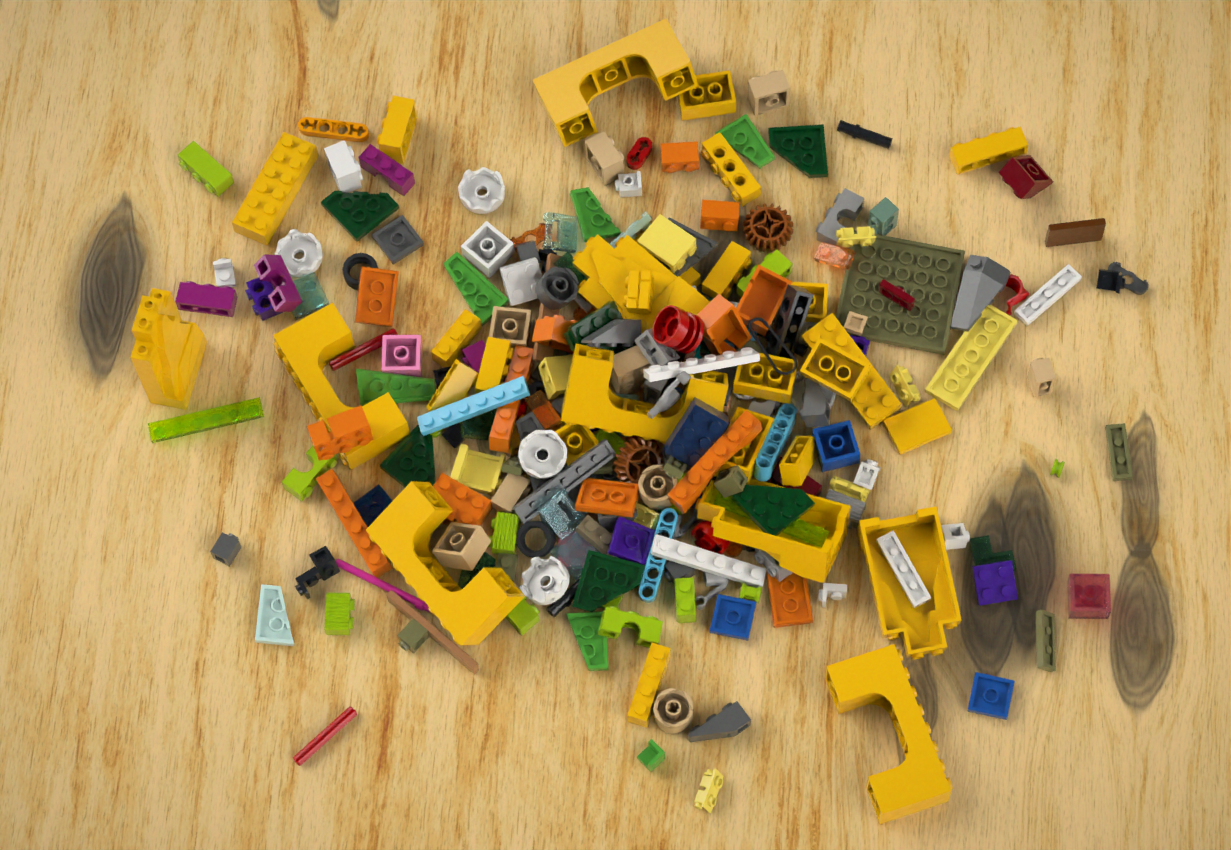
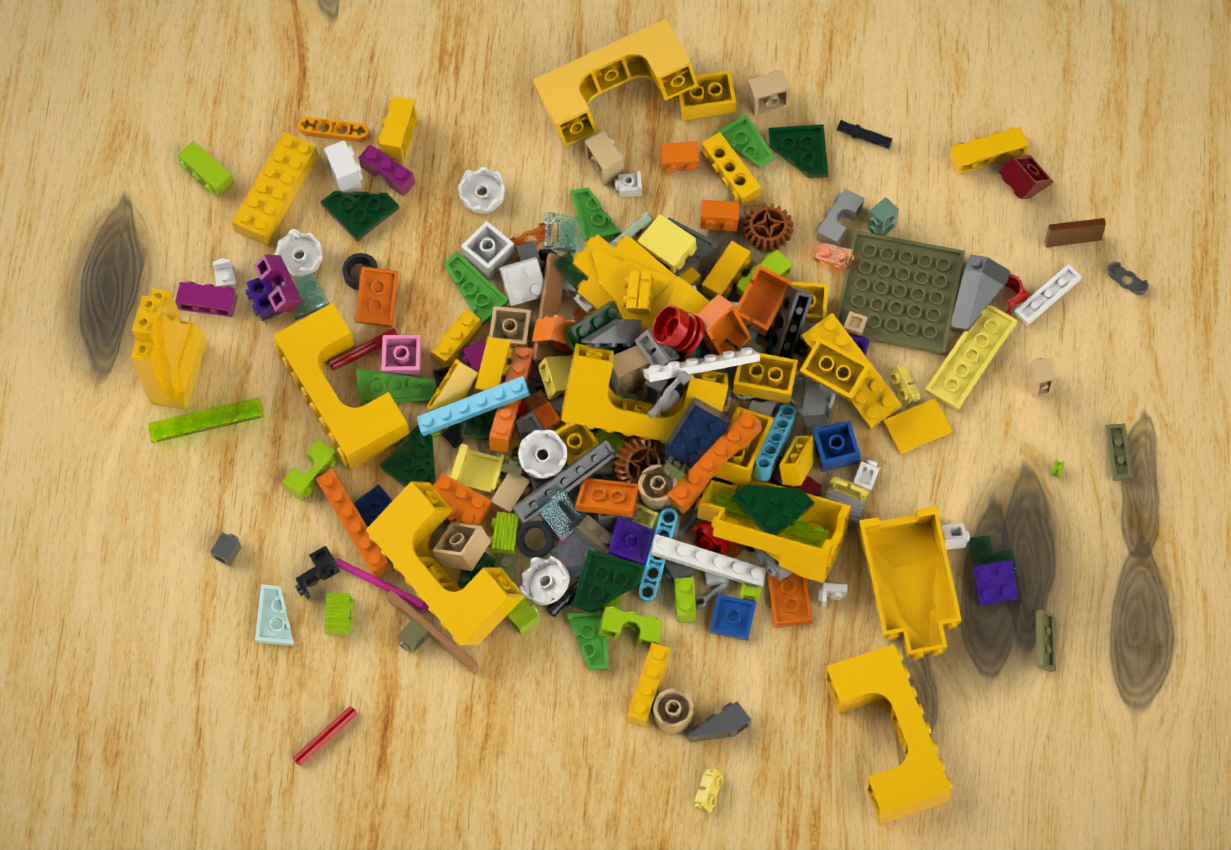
orange piece [306,405,373,461] -> none
dark grey tile [372,215,424,265] -> none
dark grey brick [535,267,579,310] -> none
red beam [626,137,652,170] -> none
bright green panel [637,739,665,772] -> none
olive brick [713,465,748,498] -> none
black piece [748,318,797,375] -> none
light yellow hinge [836,226,876,248] -> none
white plate [876,530,931,608] -> none
dark red plate [879,279,915,311] -> none
blue plate [967,672,1015,720] -> none
clear pink brick [1067,573,1111,619] -> none
black bracket [1096,269,1125,294] -> none

